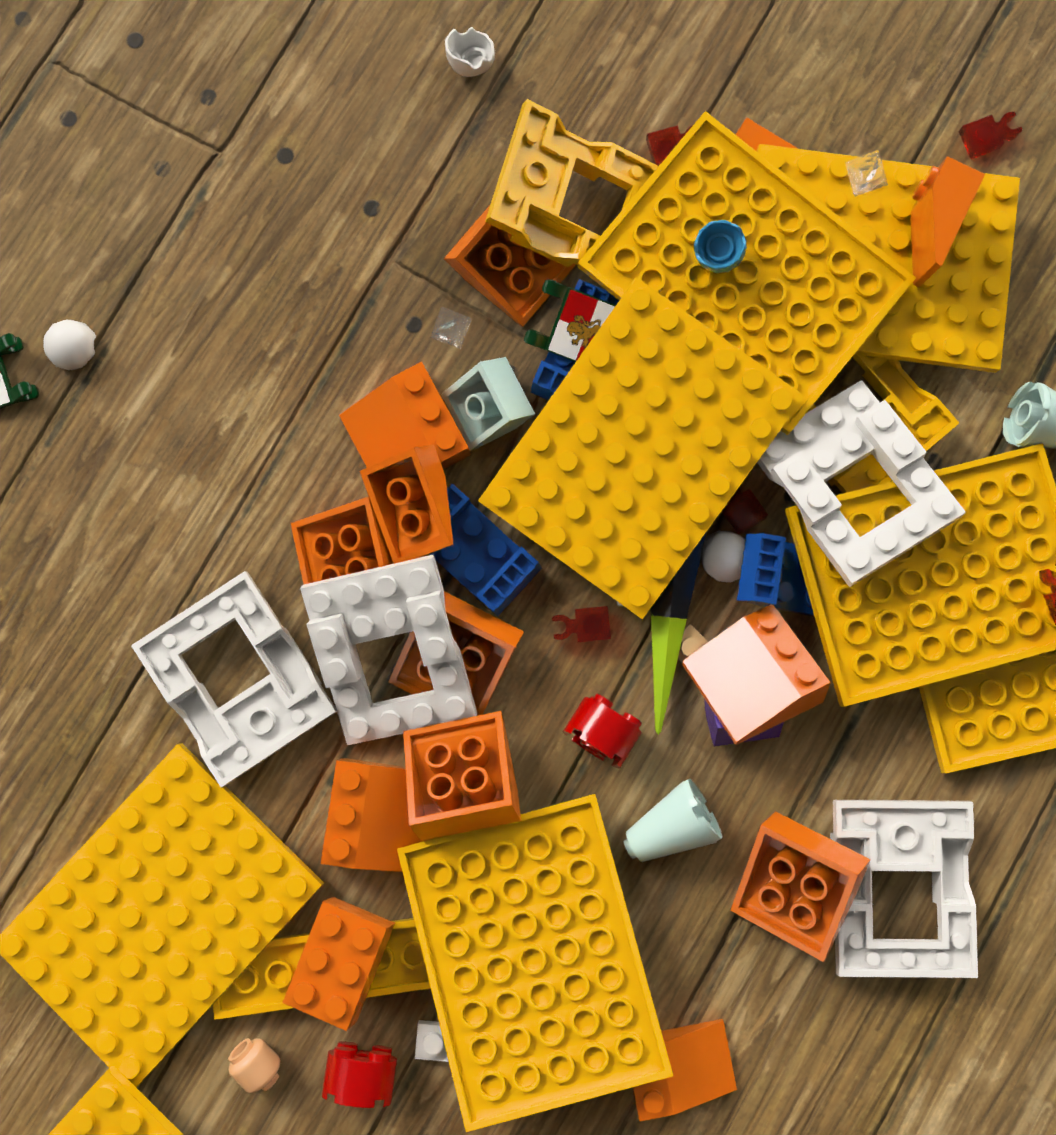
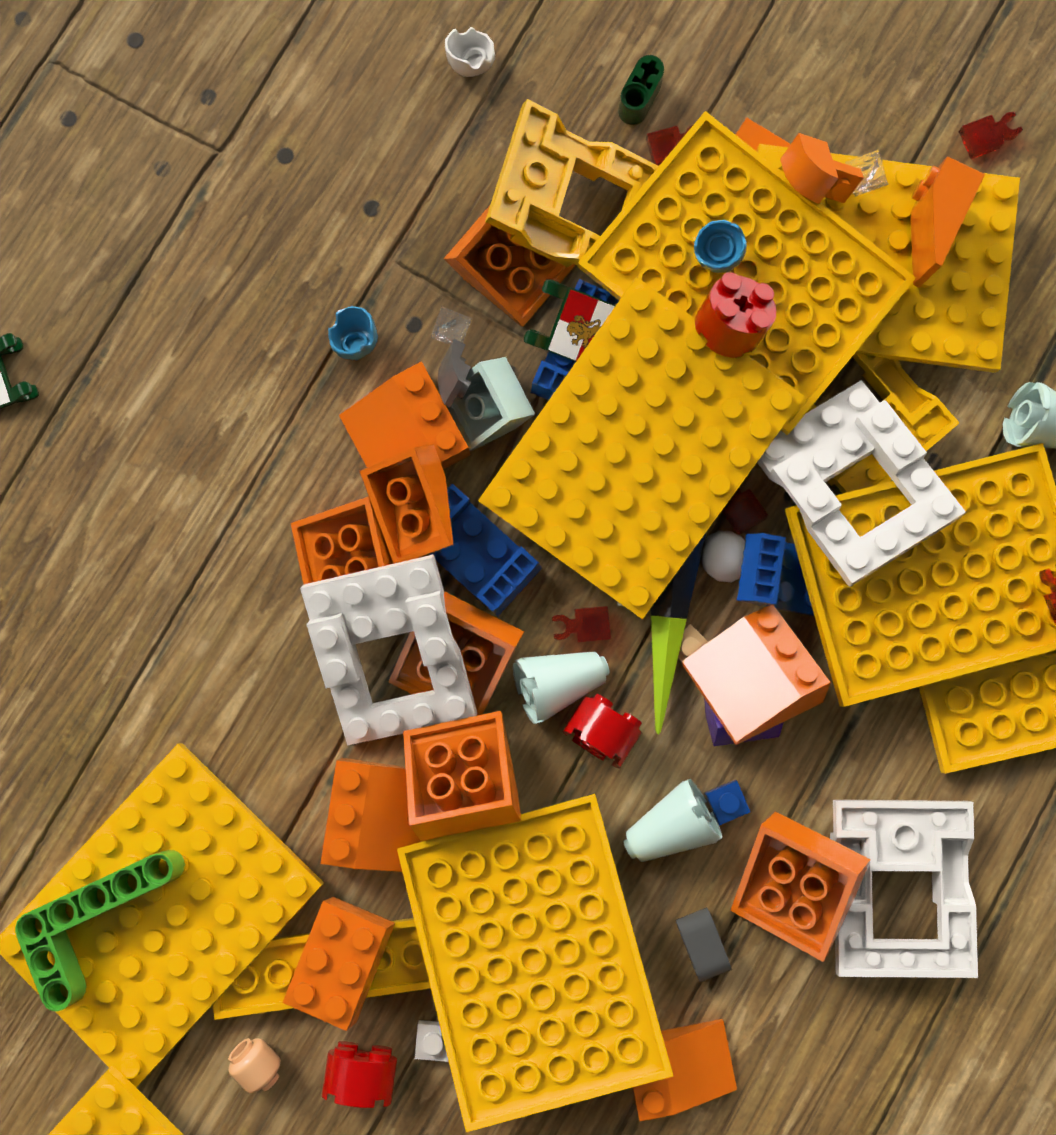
white hair [43,320,96,370] -> none
white piece [131,571,337,787] -> none
none -> bright green beam [15,850,185,1011]
none -> dark azure hair [328,306,378,360]
none -> dark grey slope [438,339,471,407]
none -> light aqua cone [513,651,610,724]
none -> dark green beam [618,55,664,125]
none -> dark grey beam [675,907,732,982]
none -> red brick [695,272,776,358]
none -> blue plate [705,780,750,825]
none -> orange brick [780,133,864,204]

